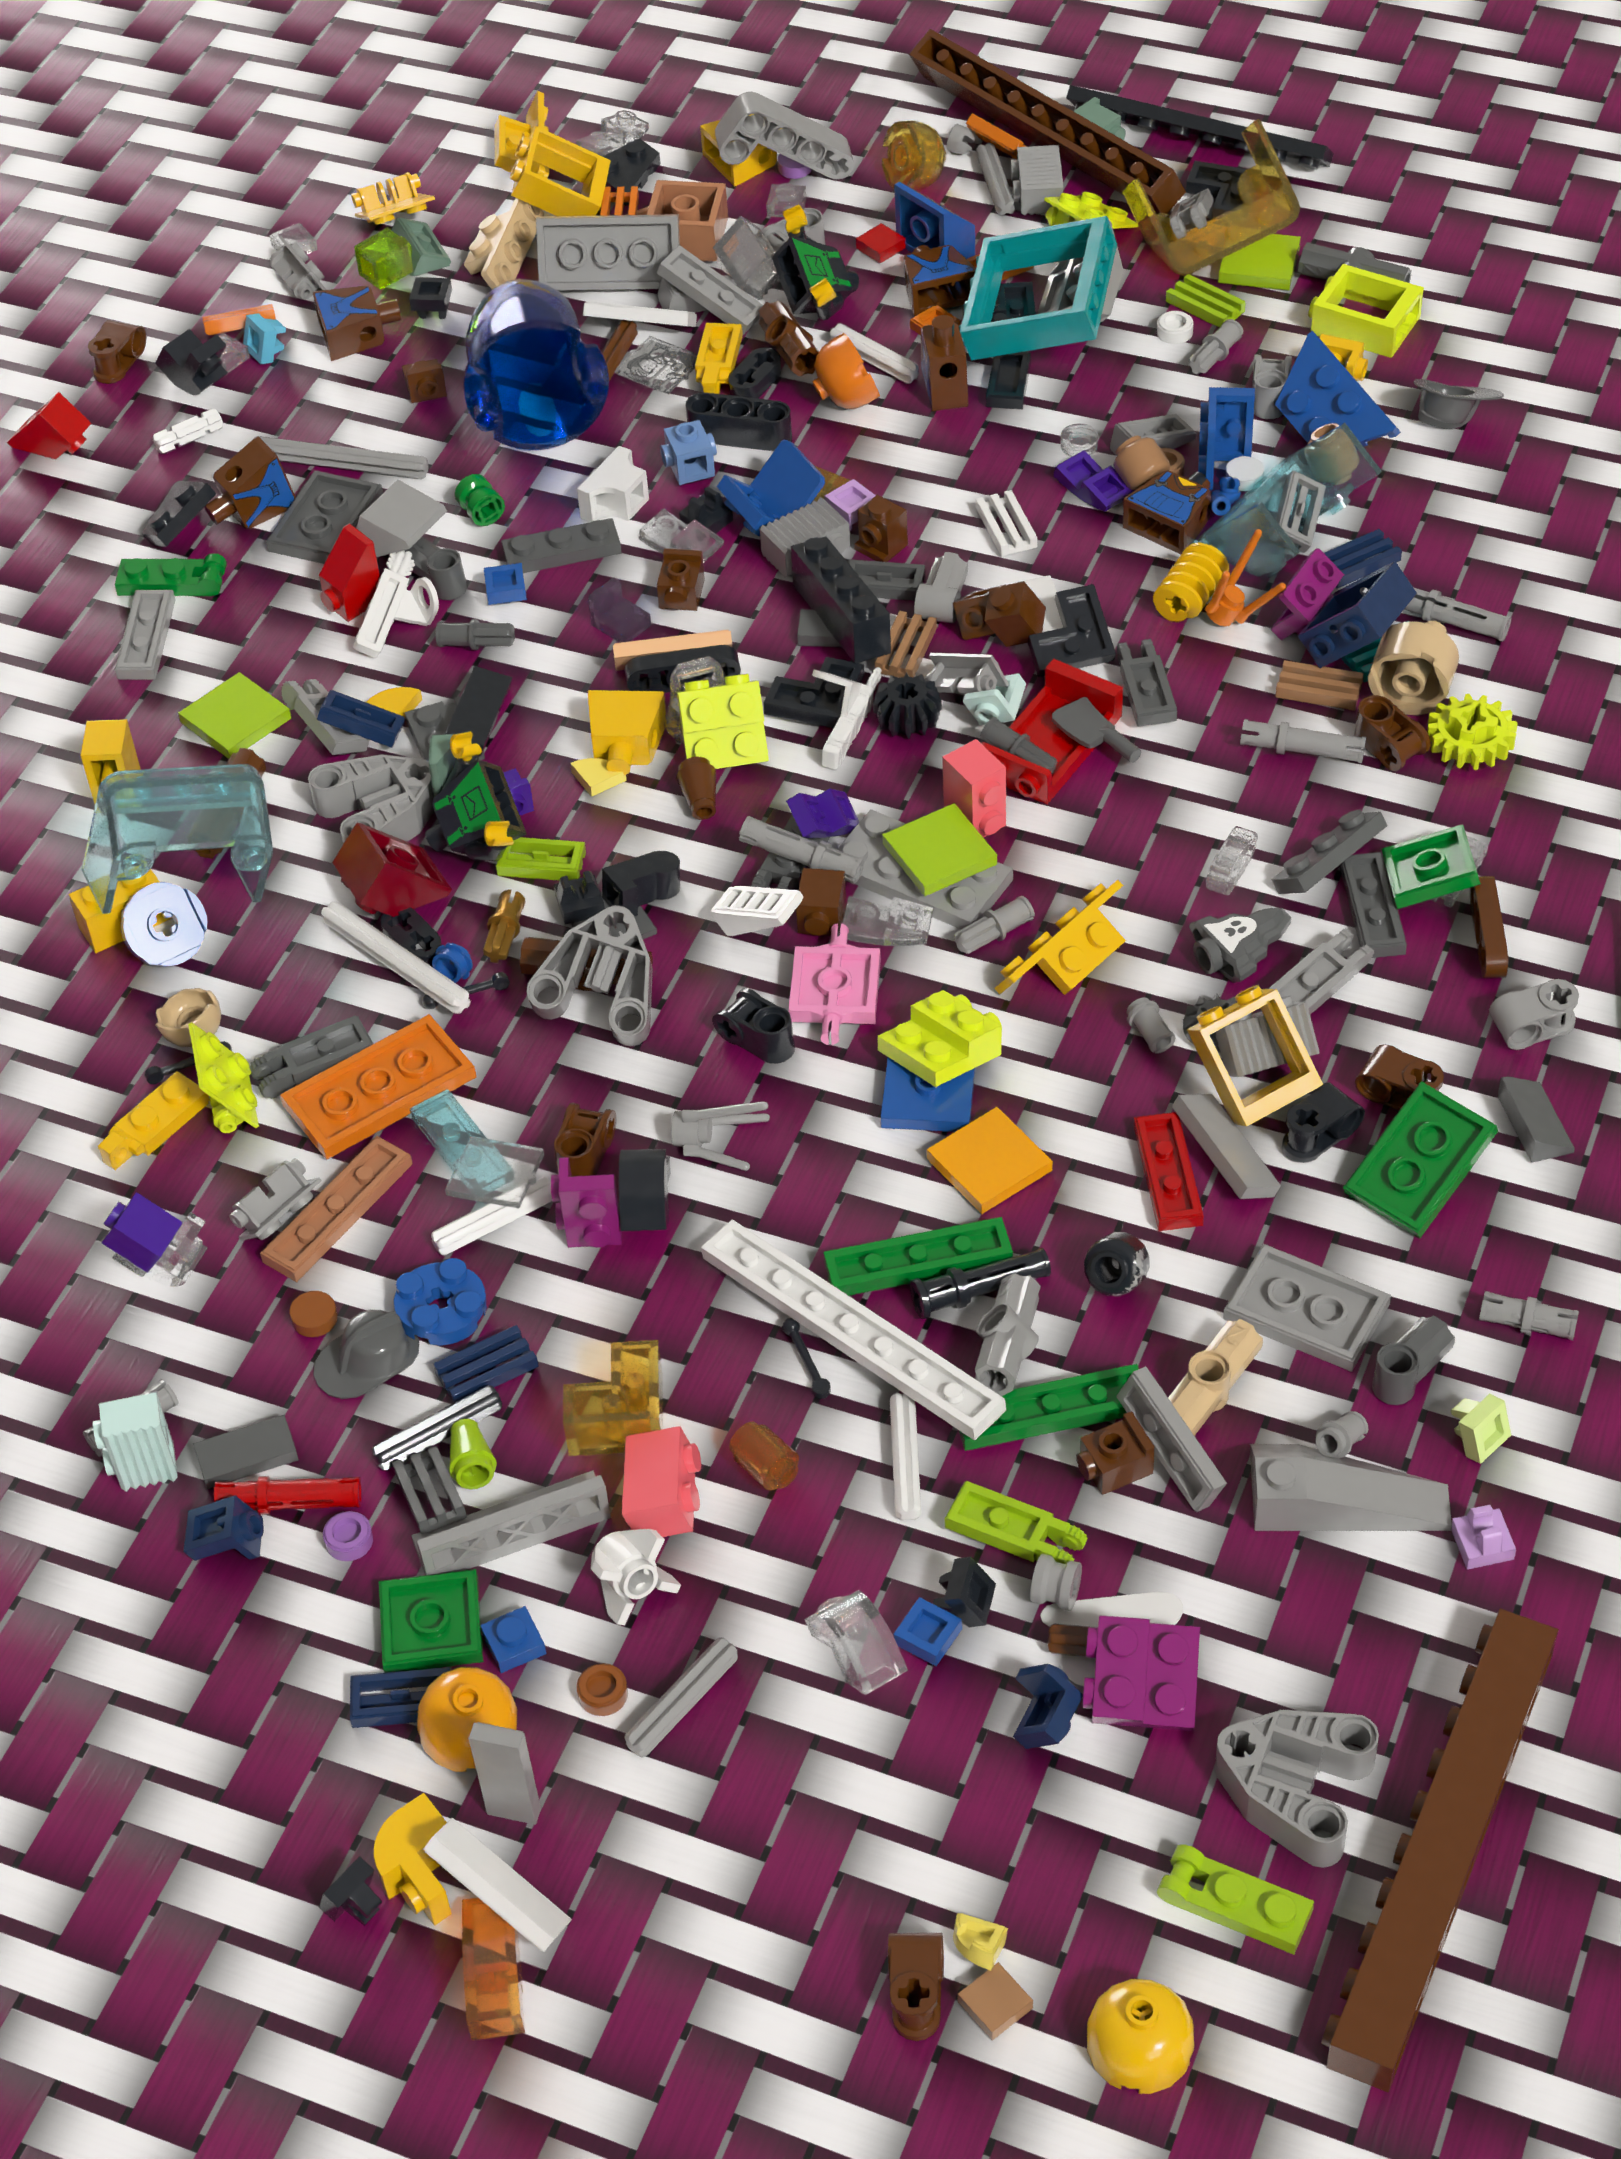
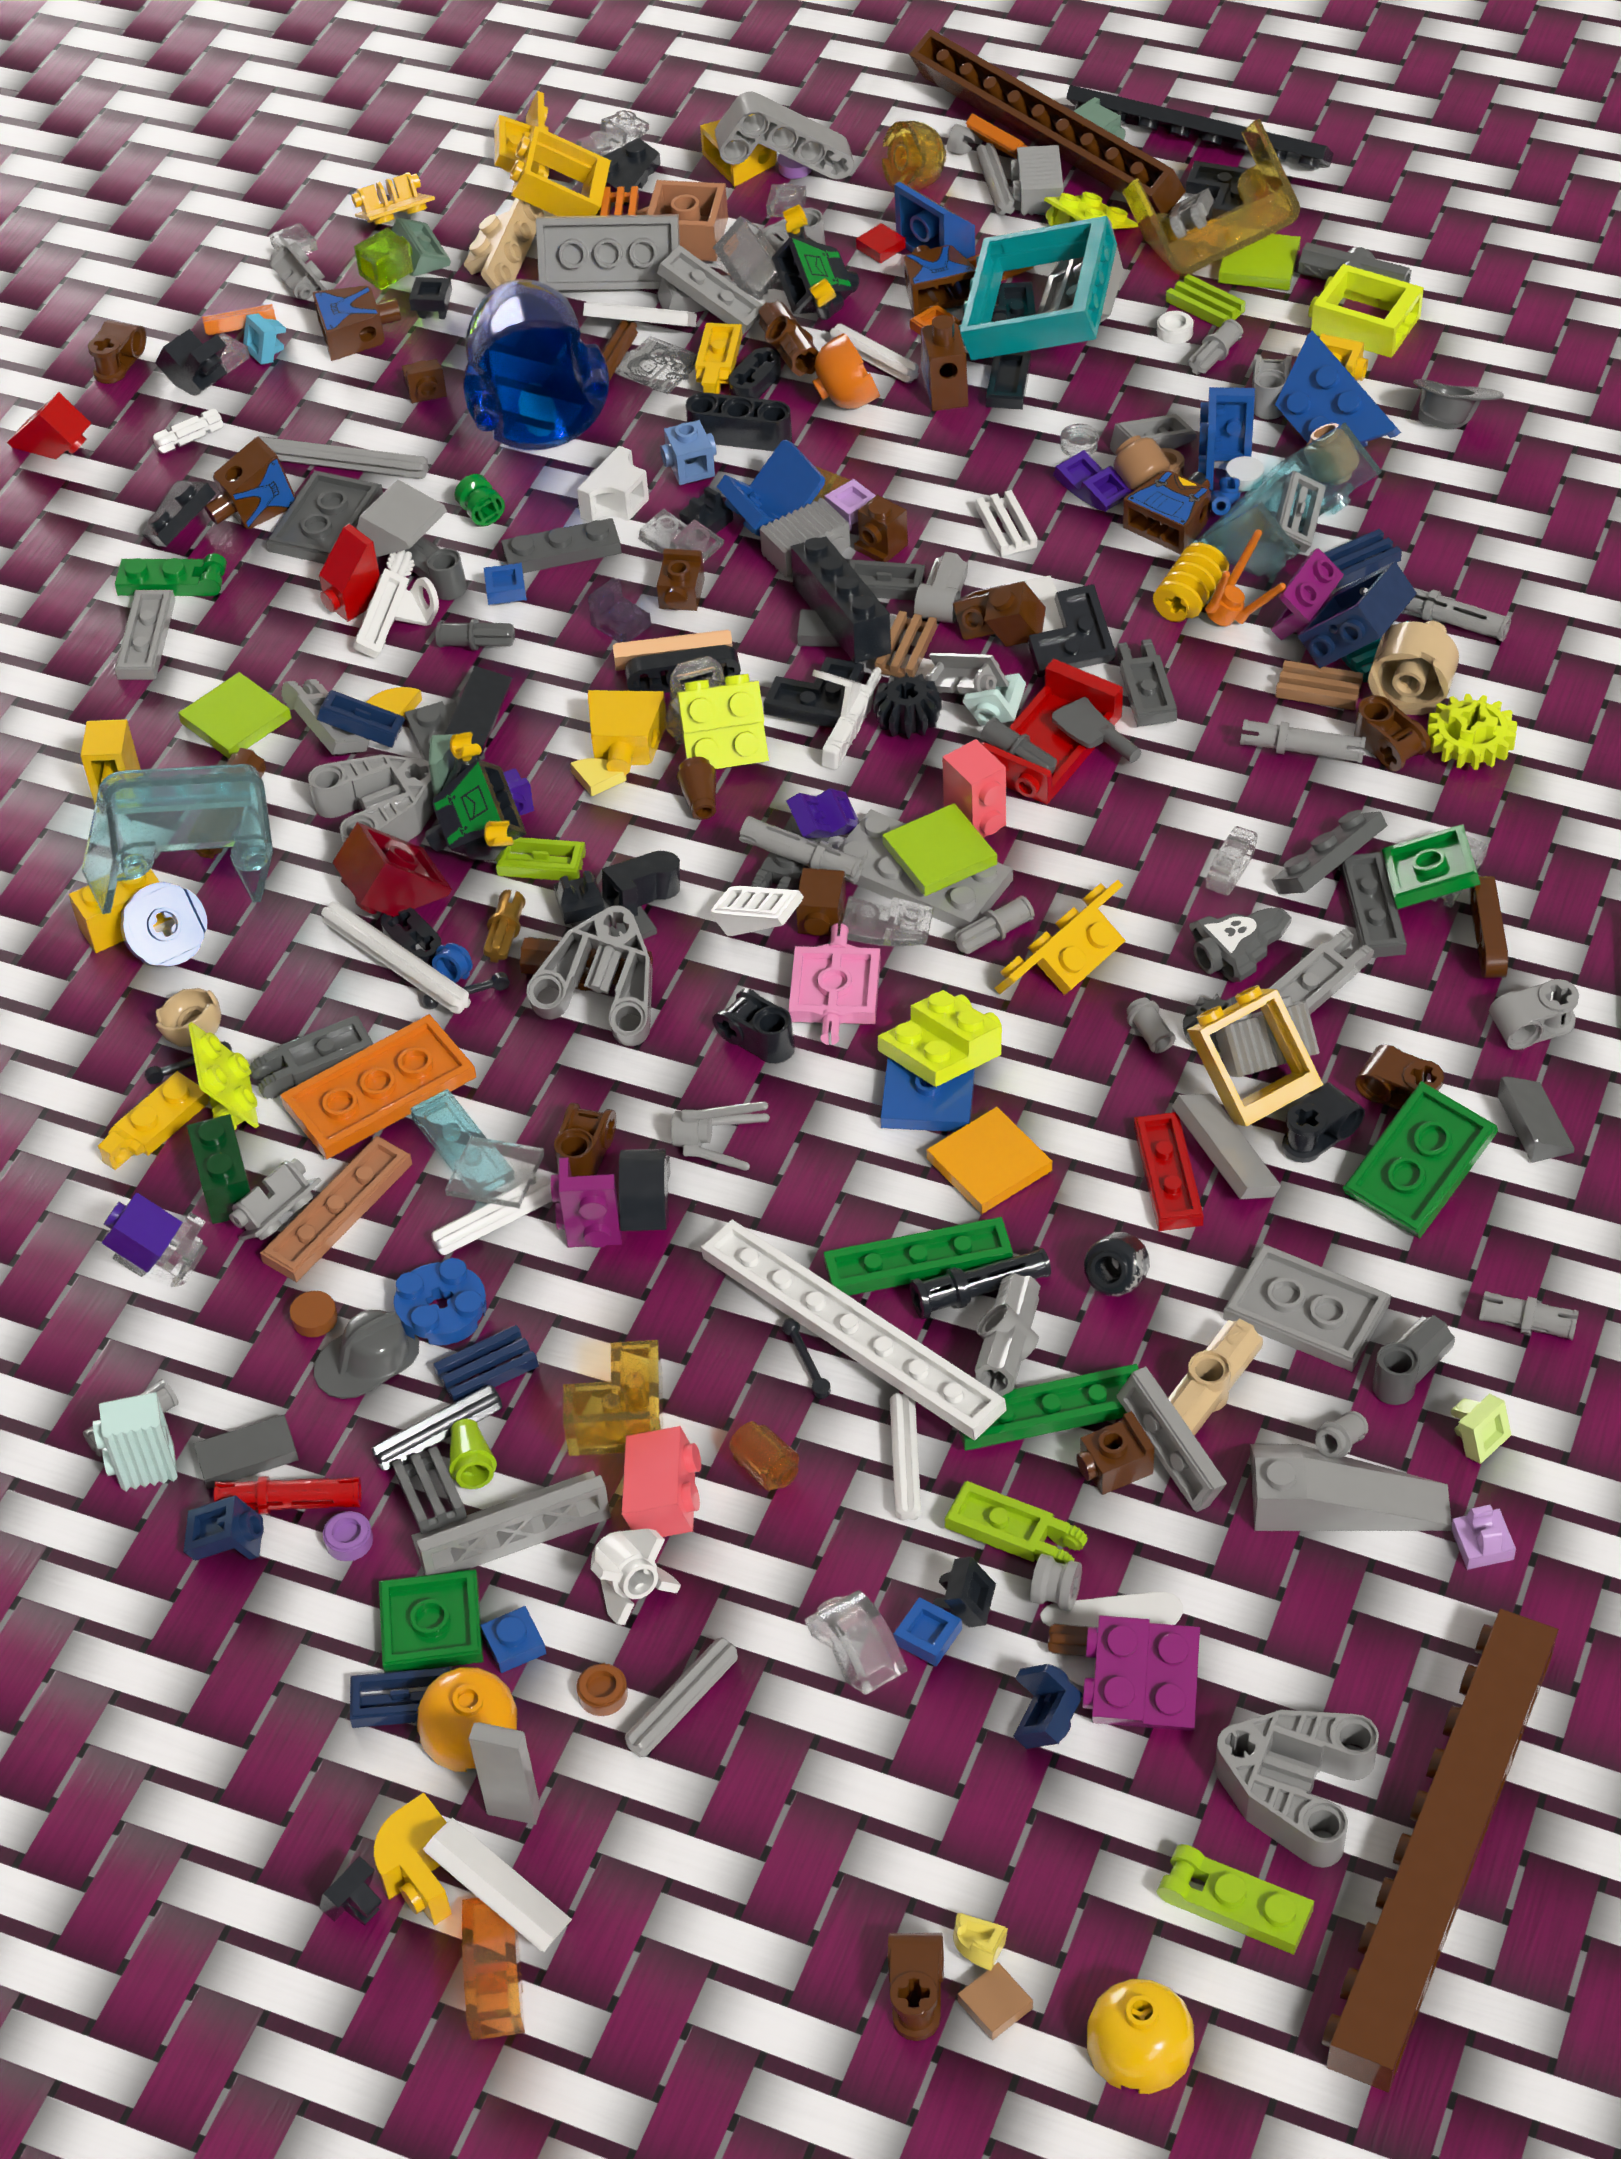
none -> dark green brick [187,1114,251,1224]

